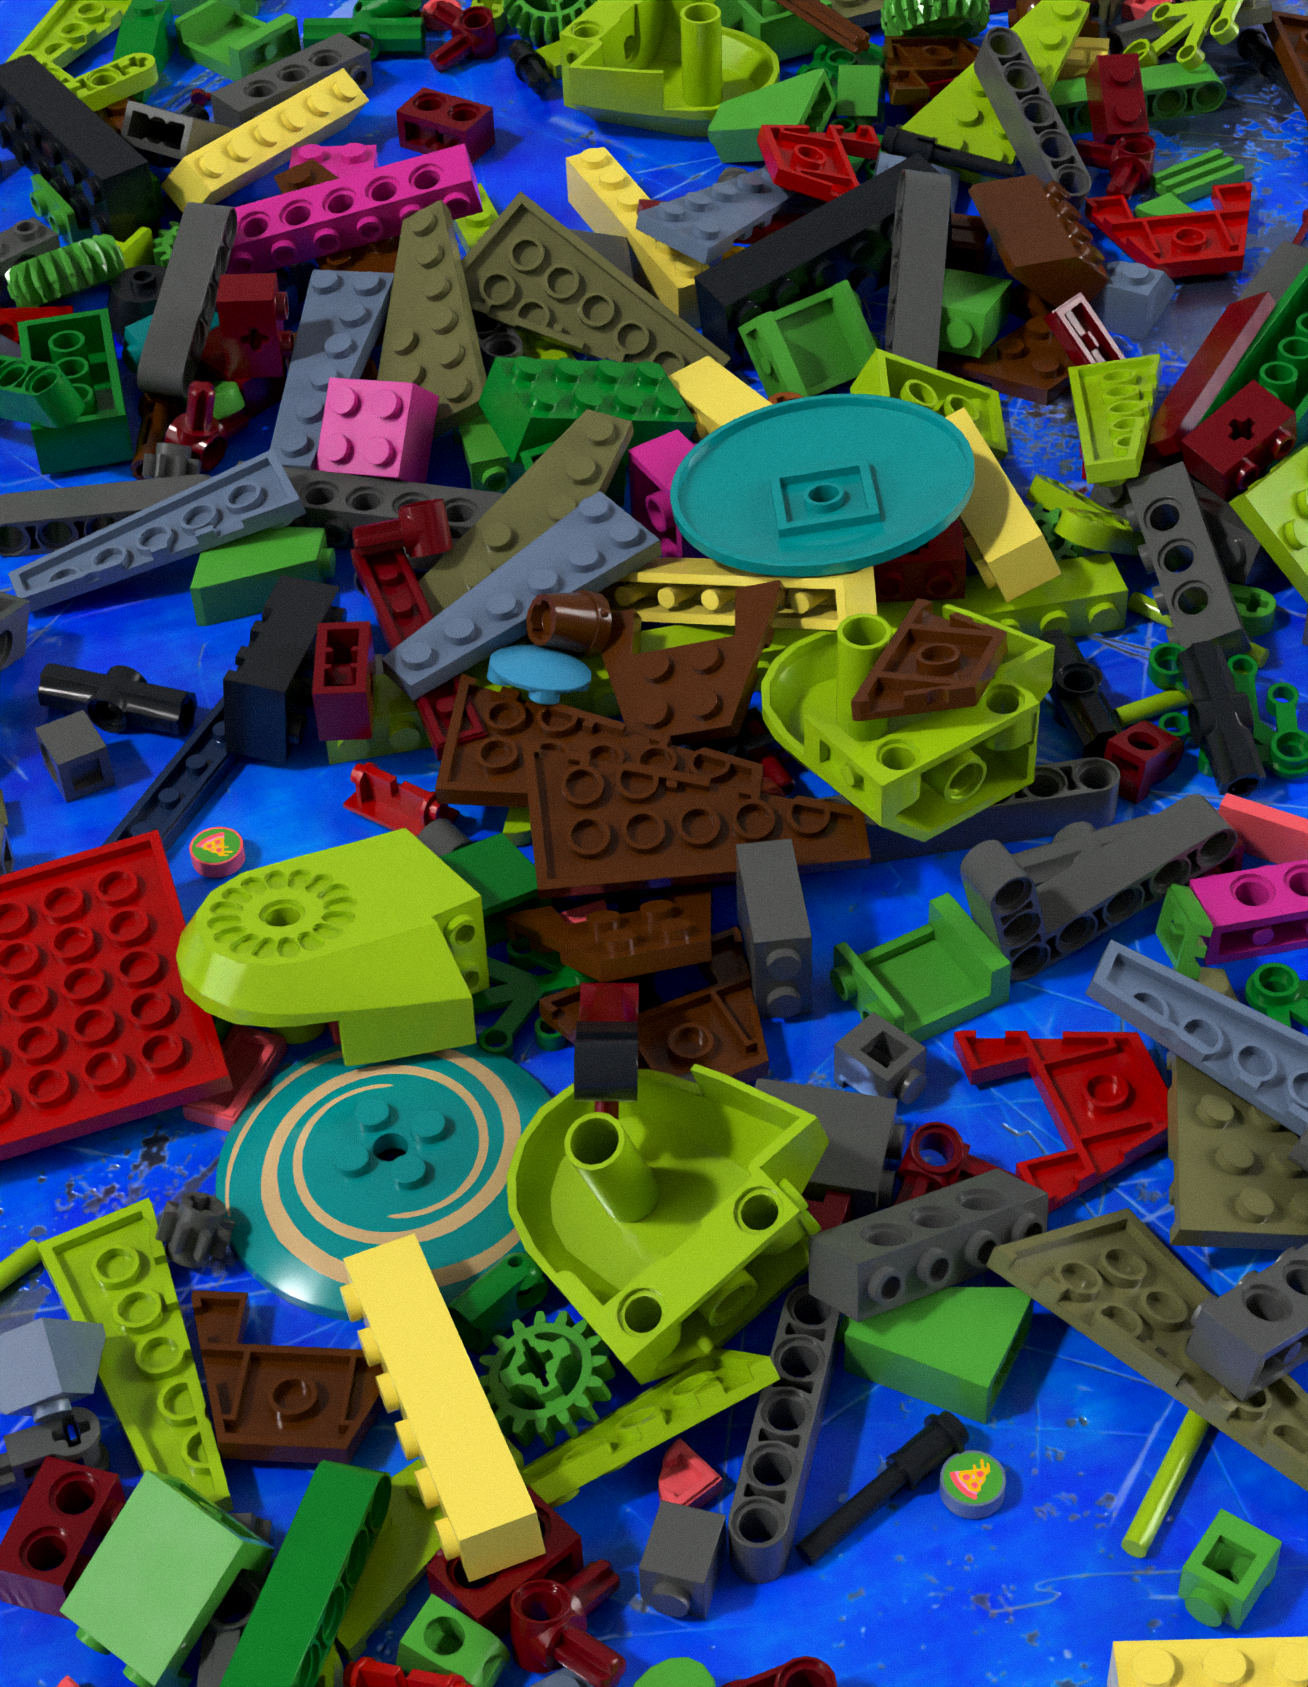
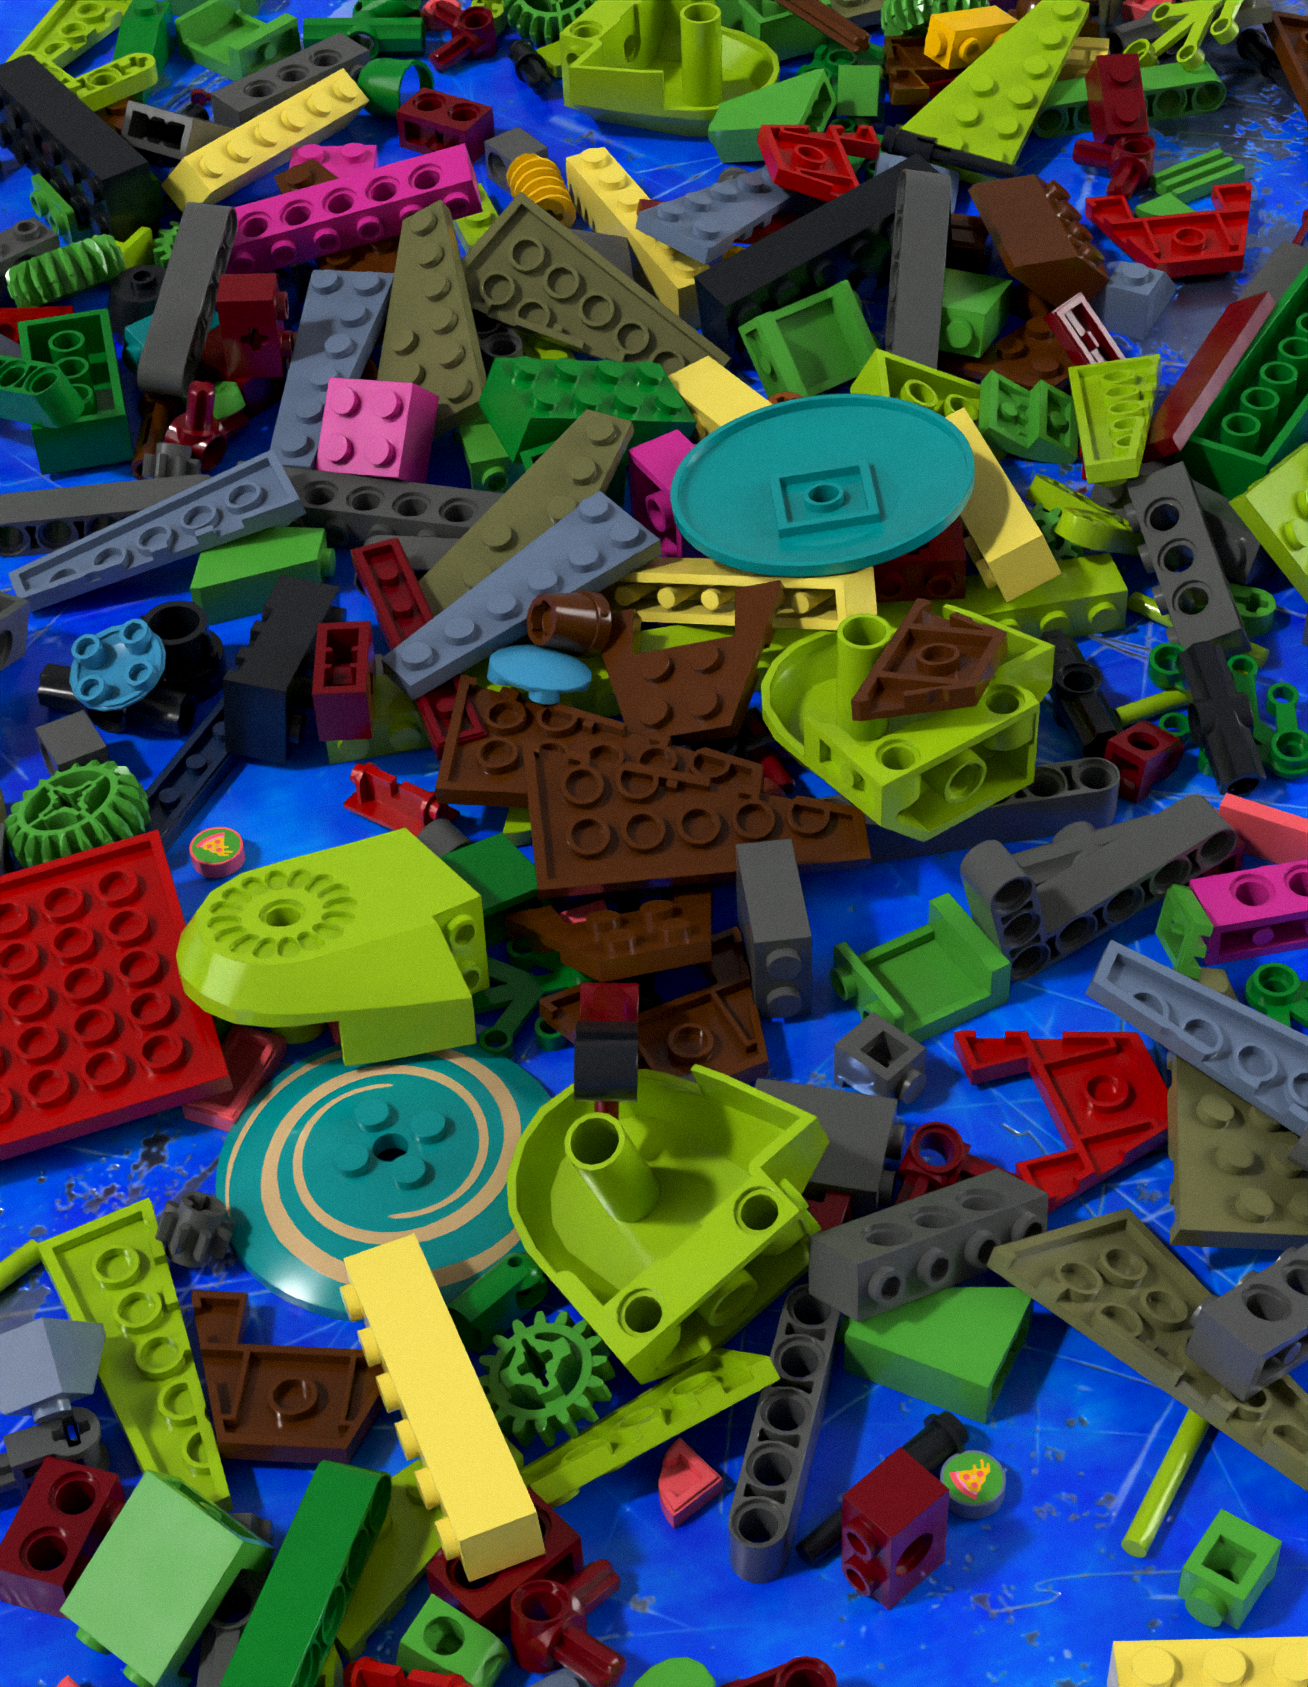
dark red axle [352,498,454,557] -> none
dark grey brick [639,1500,727,1619] -> none
dark grey beam [973,26,1092,212] -> none
dark red brick [1181,379,1297,501] -> none
none -> bright green gear [4,759,151,869]
none -> dark azure dish [69,618,166,712]
none -> black piece [141,601,227,704]
none -> green helmet [357,58,435,120]
none -> dark grey brick [484,127,549,196]
none -> yellow piece [506,153,576,229]
none -> dark red brick [841,1447,949,1610]
none -> yellow brick [923,5,1018,70]
none -> bright green slope [978,370,1078,464]

